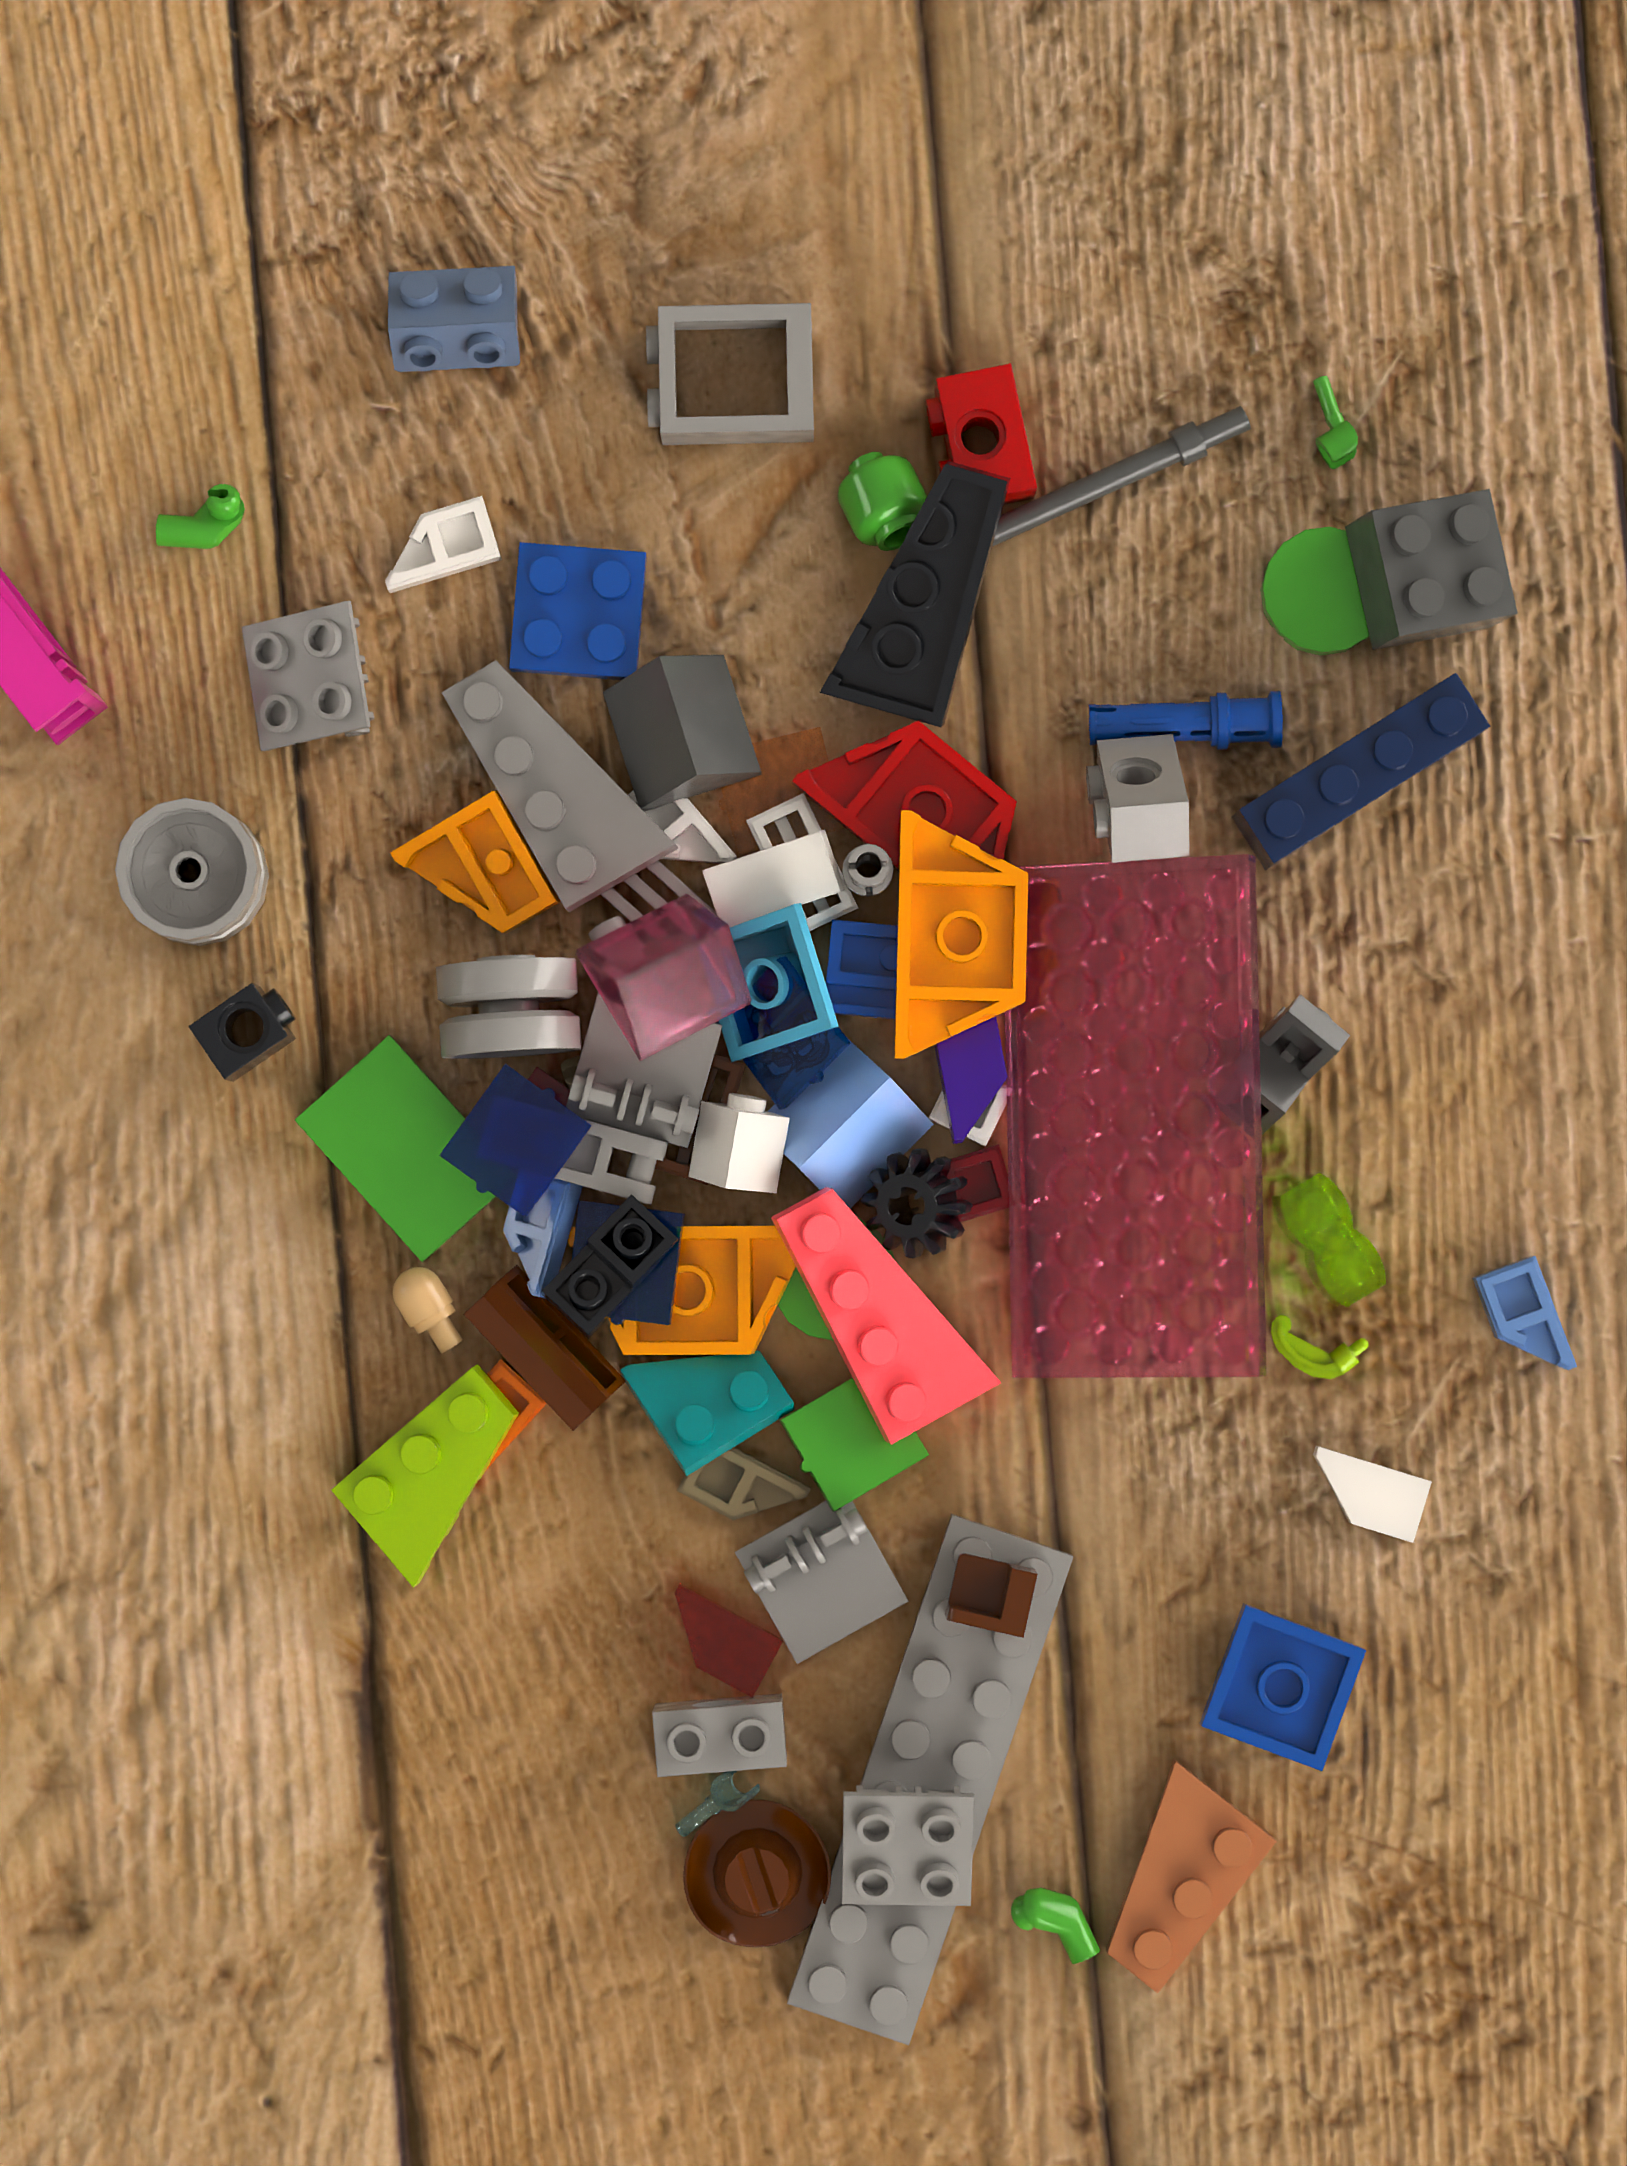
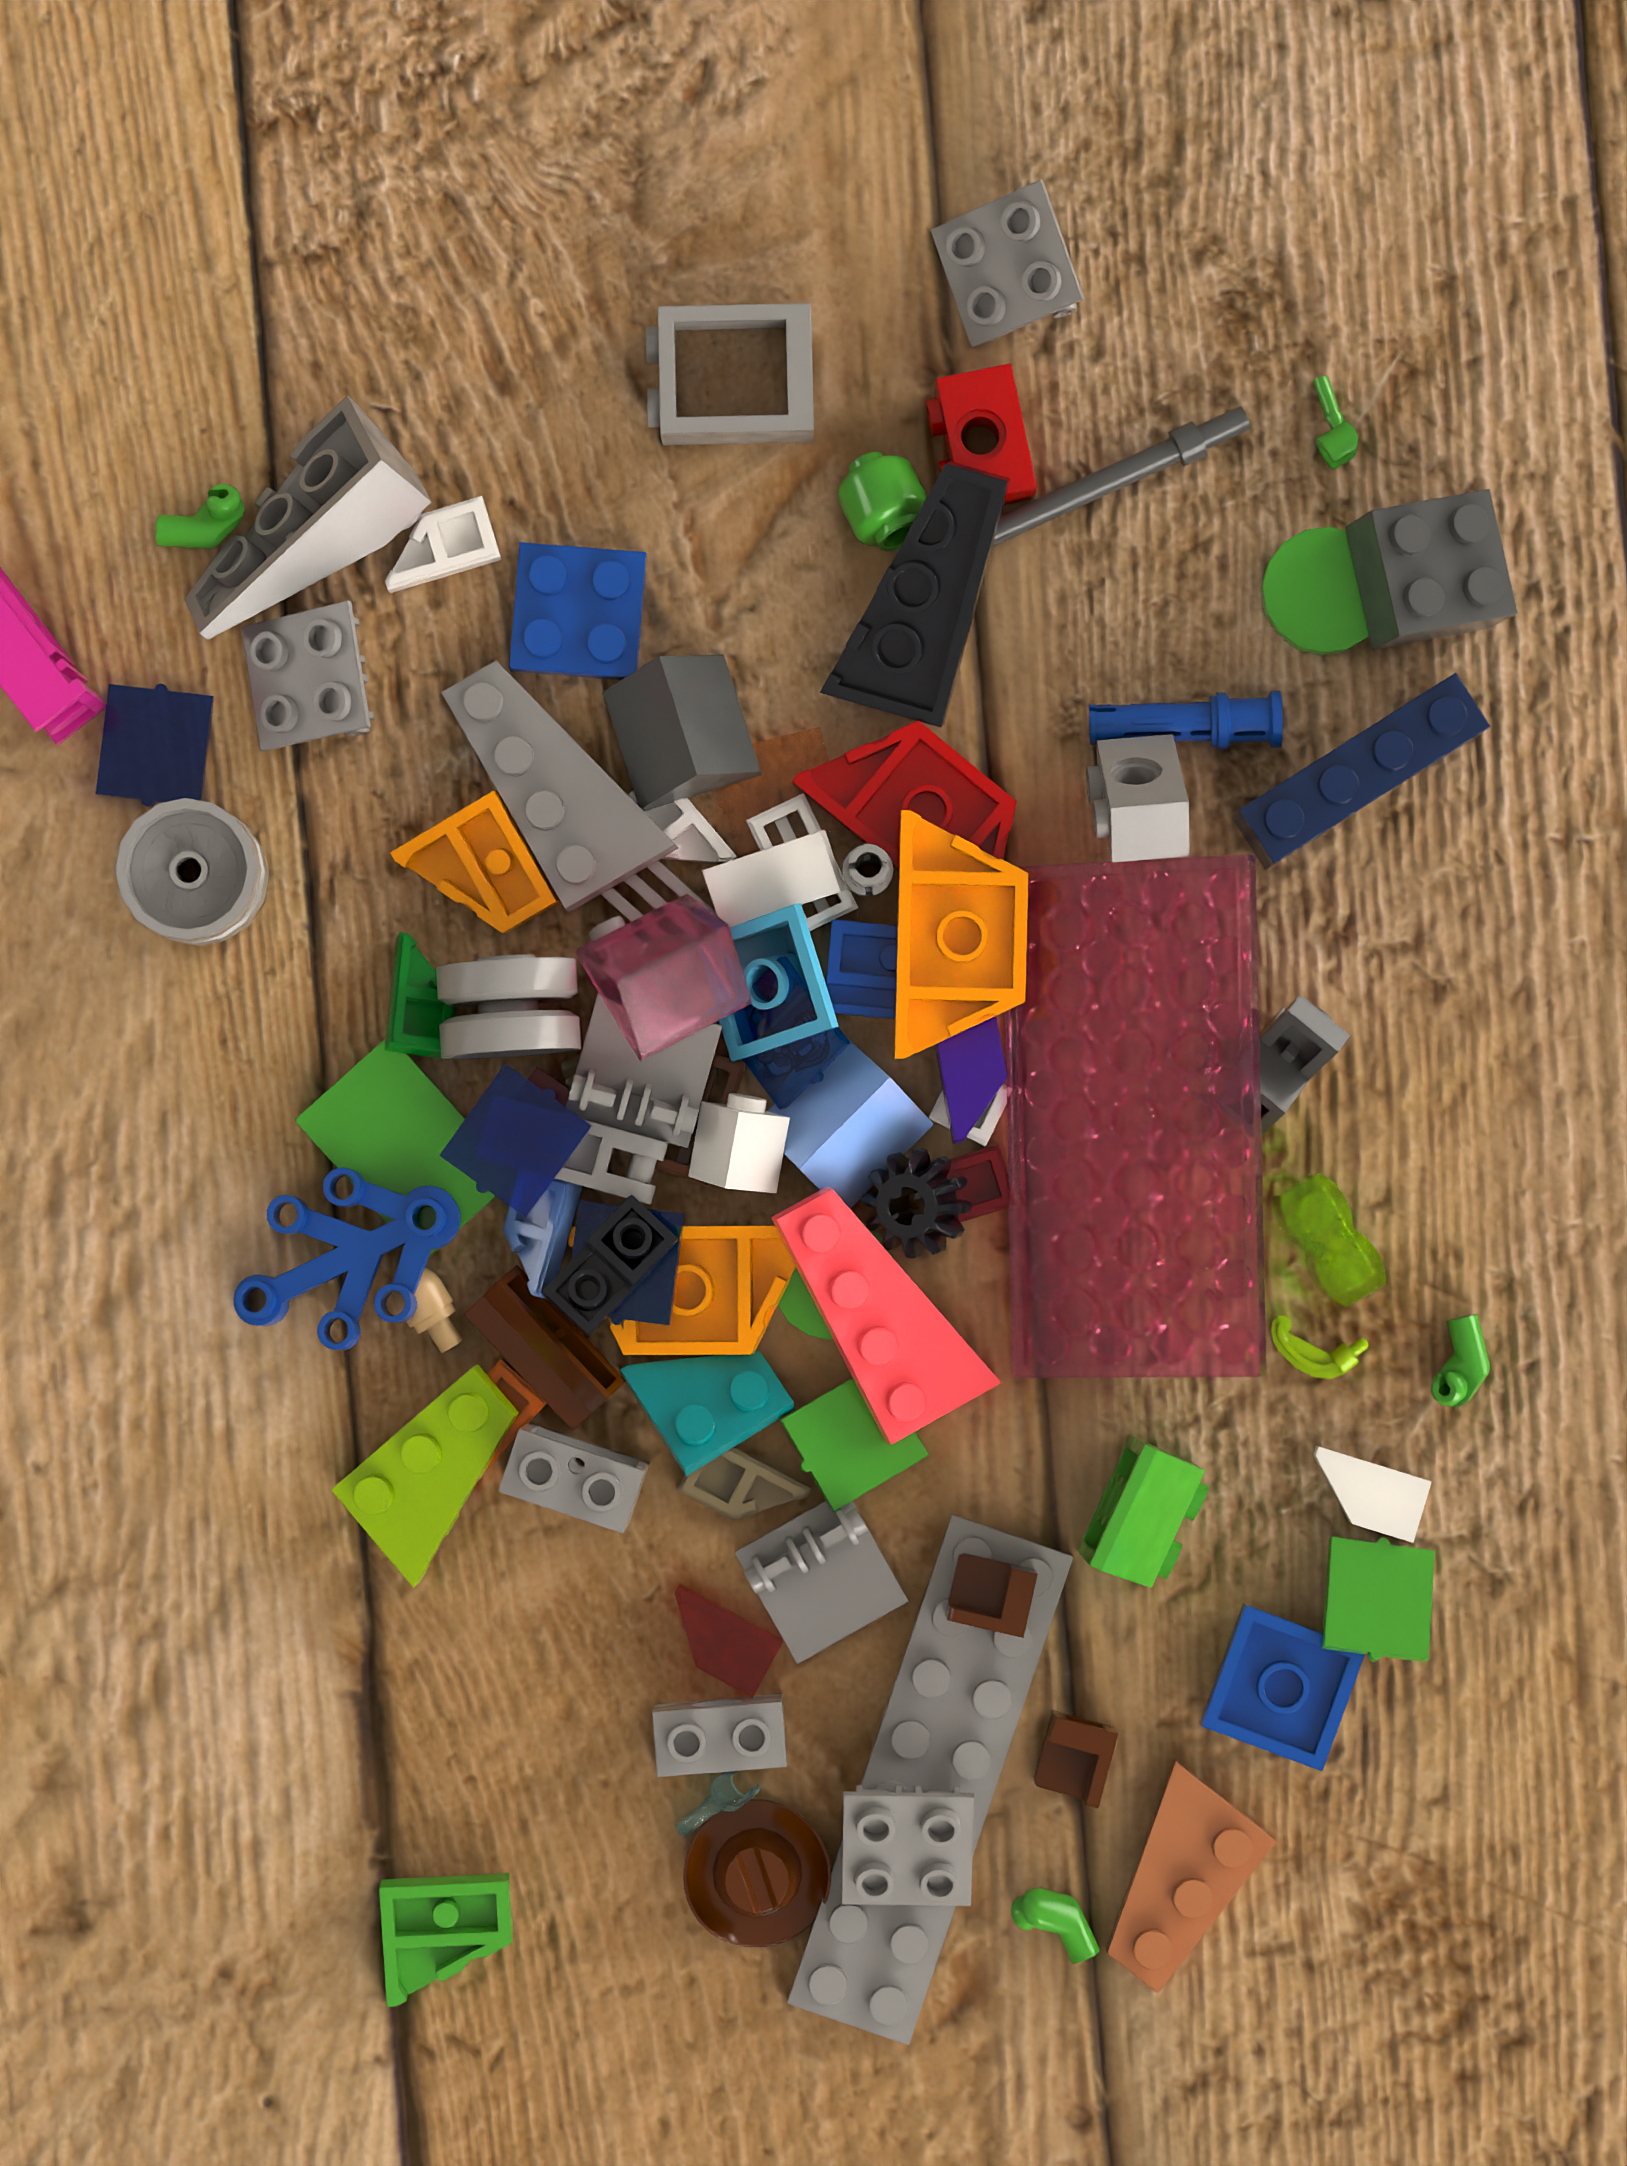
black brick [188,983,296,1082] -> none
sand blue bracket [388,266,520,372] -> none
medium blue tile [1472,1256,1577,1370] -> none
none -> clear blue piece [95,684,214,807]
none -> light grey wedge [184,396,431,640]
none -> blue plant [233,1167,461,1350]
none -> bright green wing [379,1873,513,2007]
none -> green tile [384,932,456,1059]
none -> light grey window [498,1422,650,1533]
none -> light grey hinge [931,179,1084,348]
none -> reddish brown panel [1034,1710,1118,1808]
none -> bright green slope [1077,1435,1209,1588]
none -> bright green piece [1322,1536,1435,1662]
none -> bright green arm [1431,1314,1490,1407]

